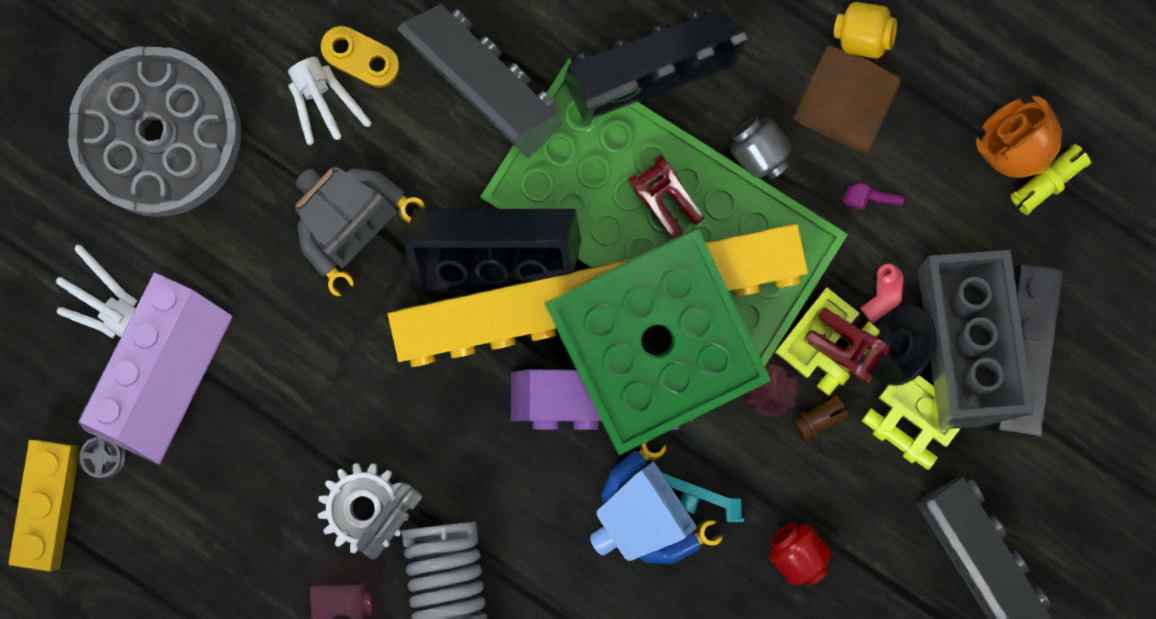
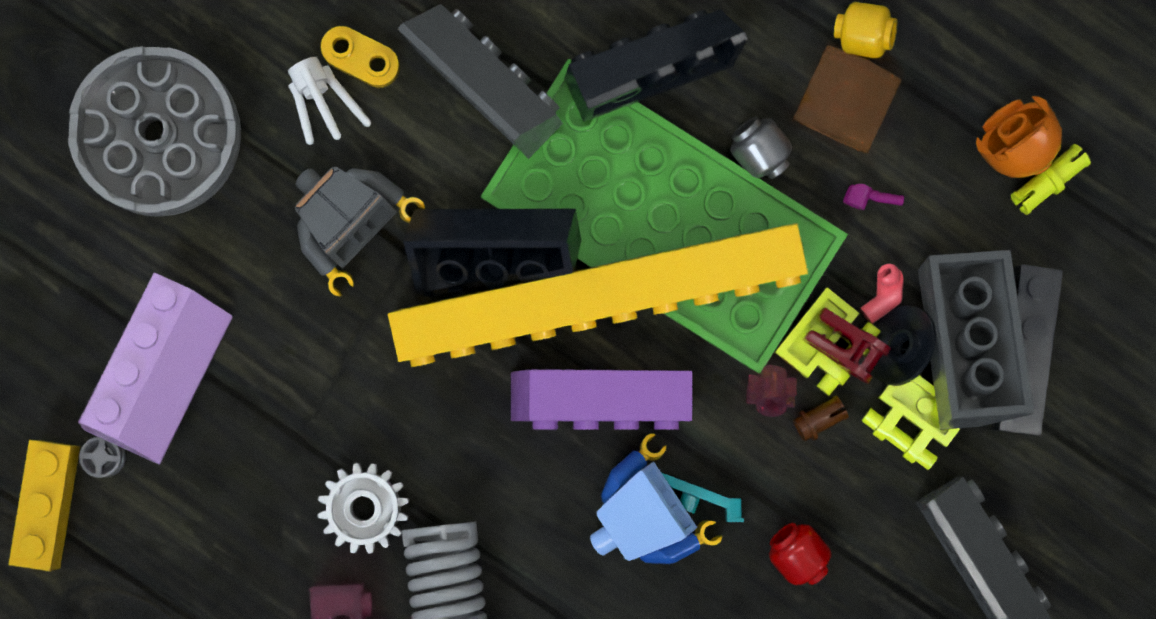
white plant [56,245,138,339] -> none
dark grey axle [356,482,422,559] -> none
green piece [544,228,771,455] -> none
dark red piece [627,155,705,240] -> none

